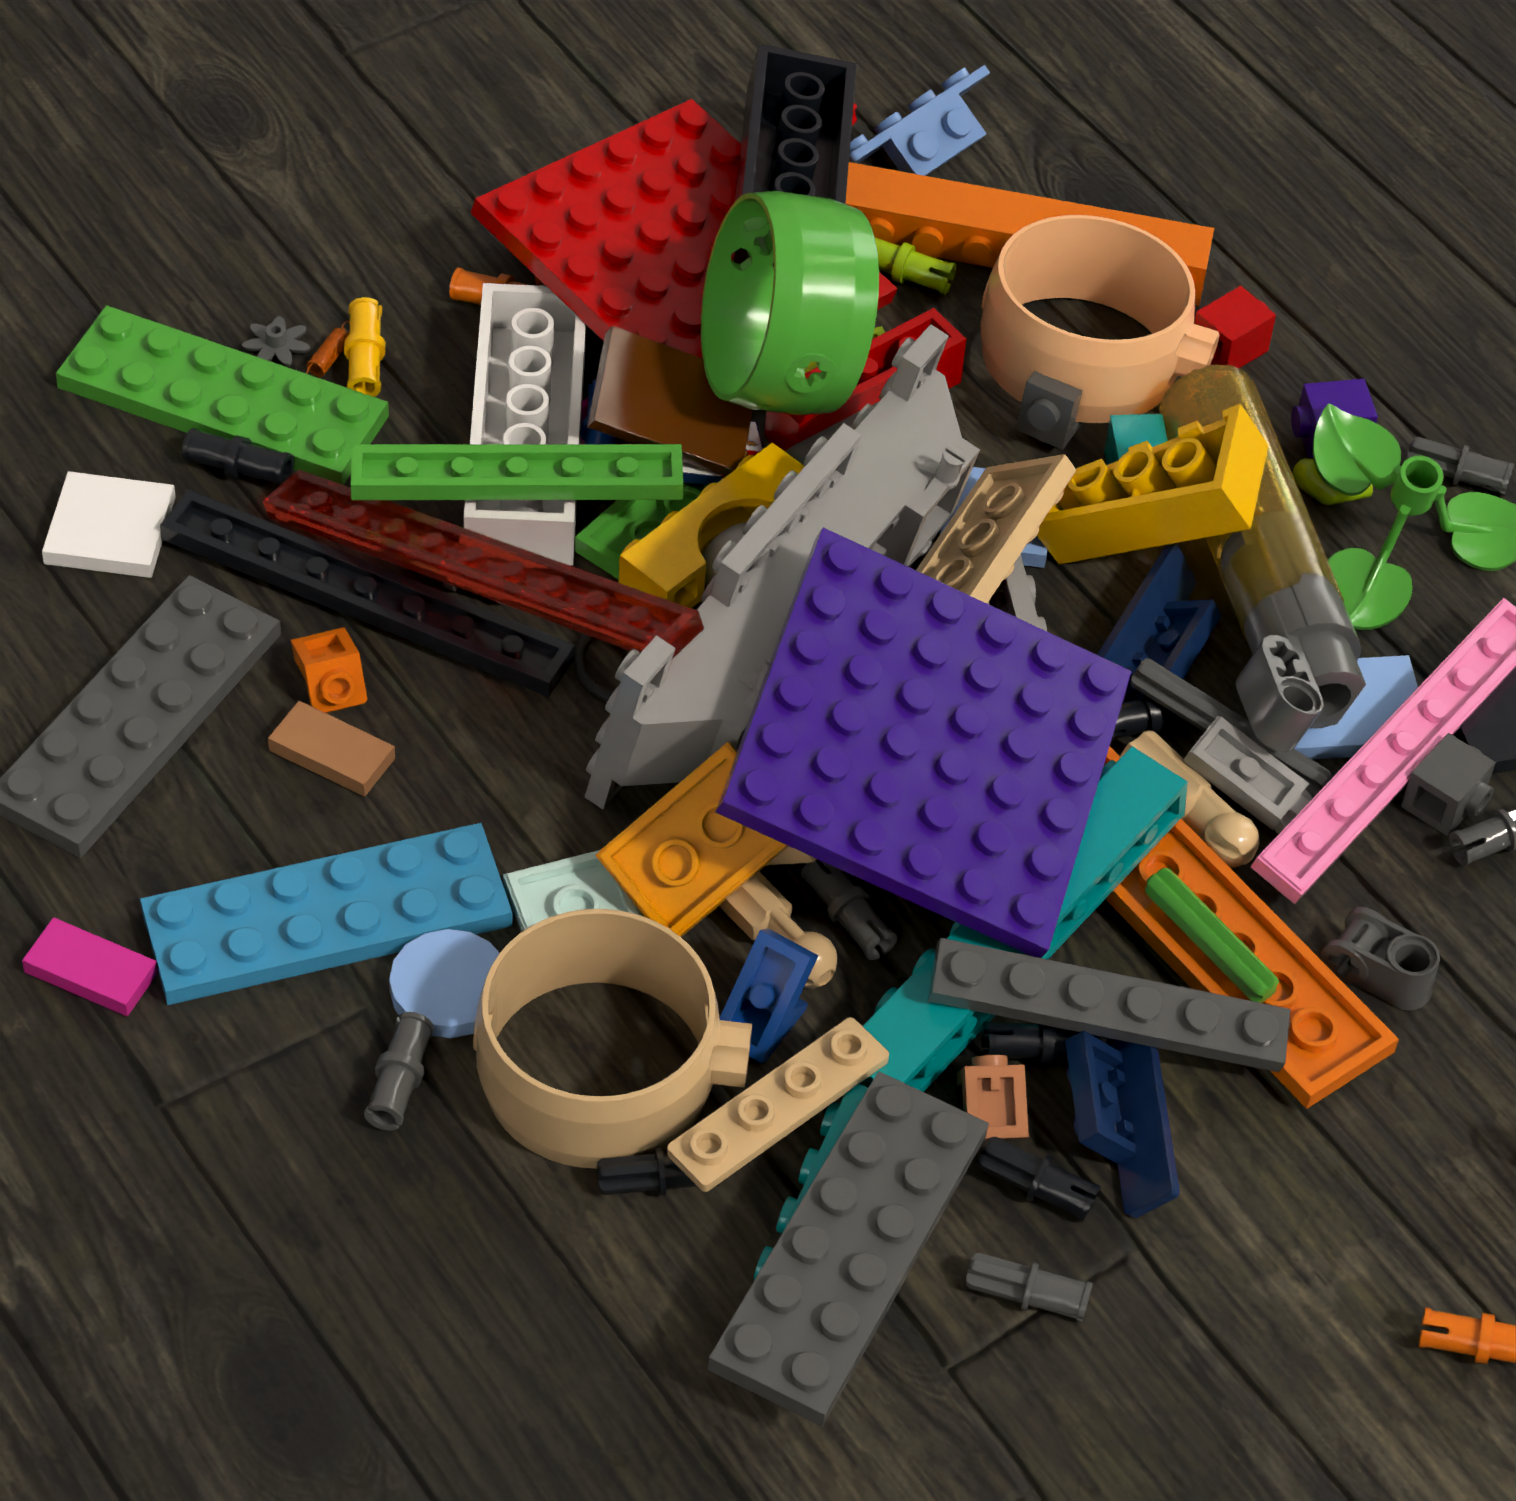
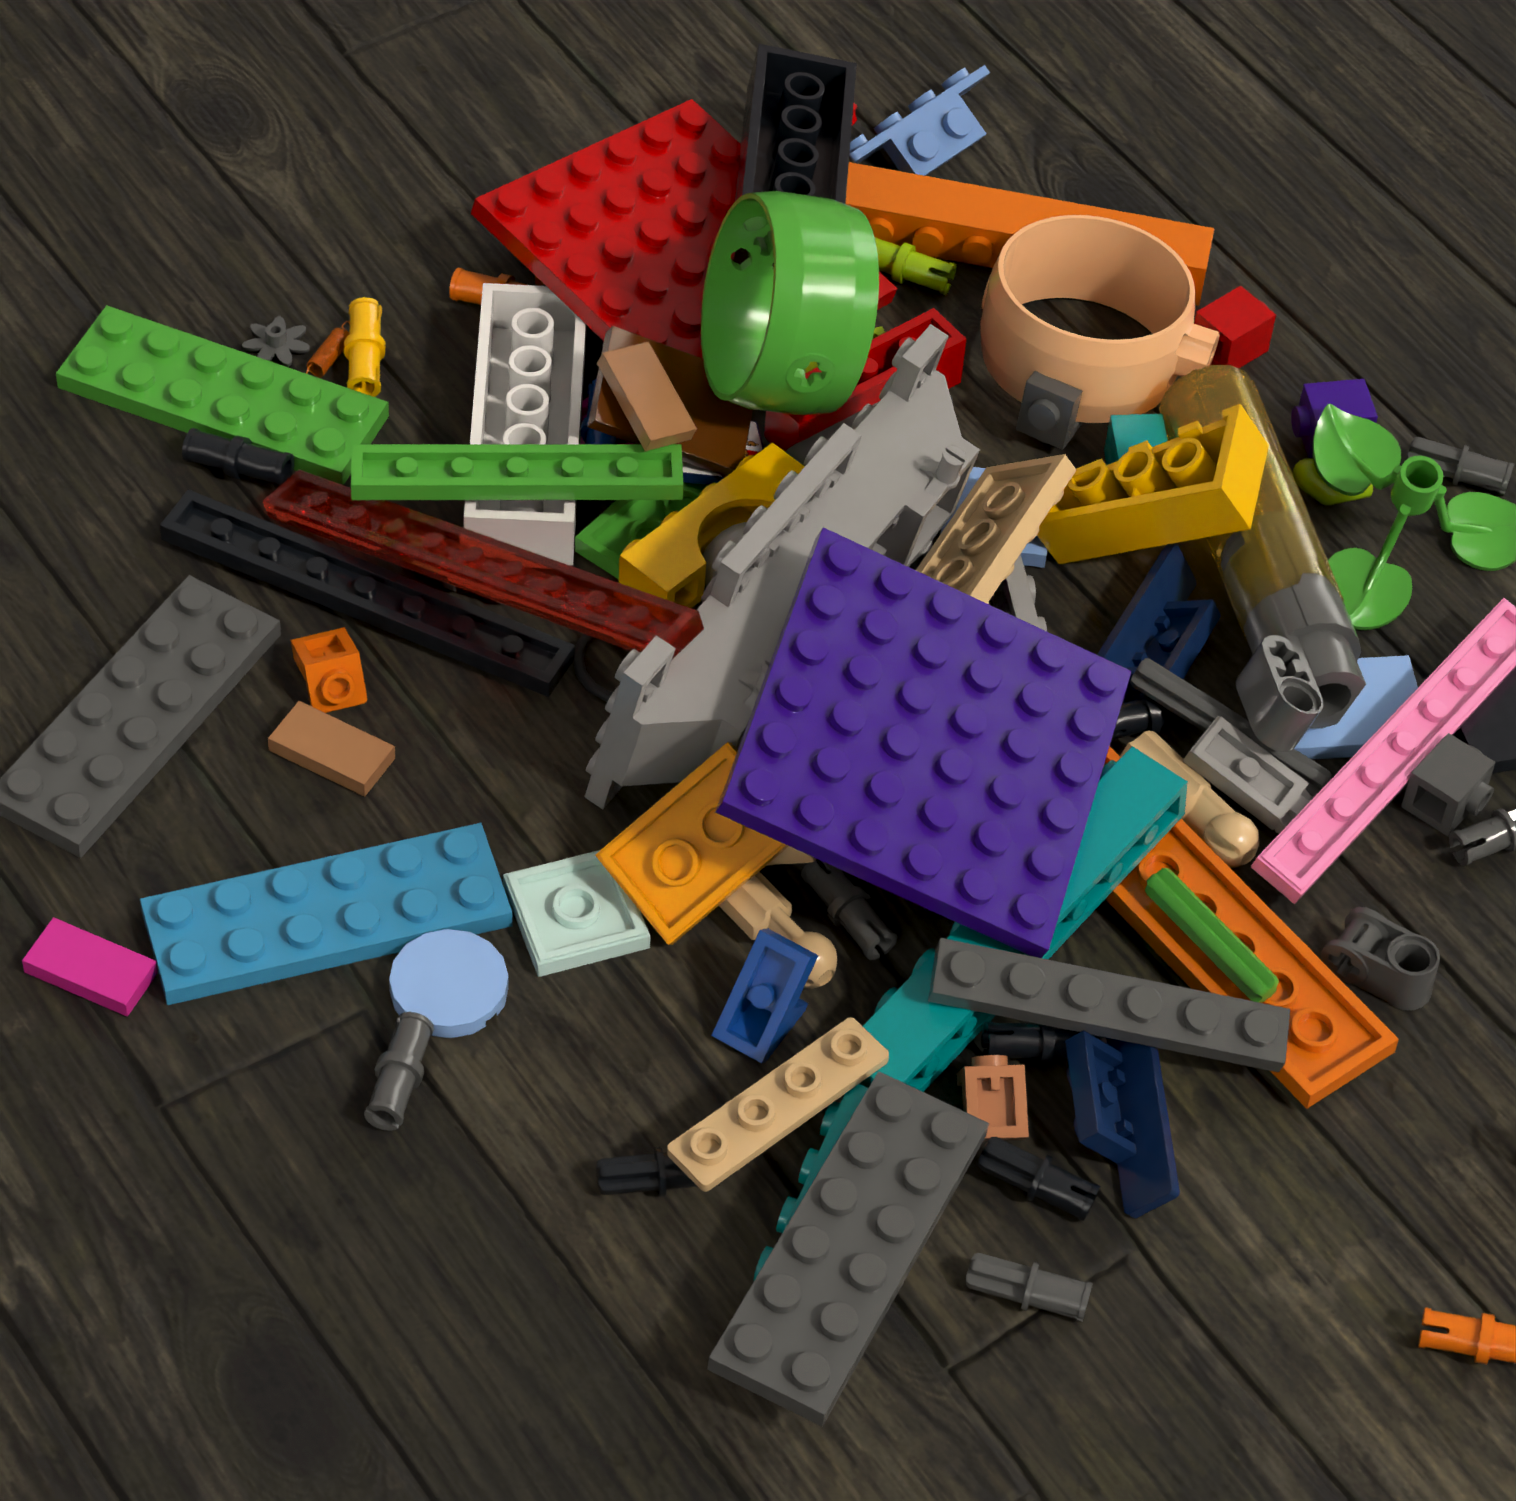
white tile [42,471,175,578] -> none
tan cylinder [473,909,752,1169] -> none
none -> medium nougat tile [597,341,697,451]

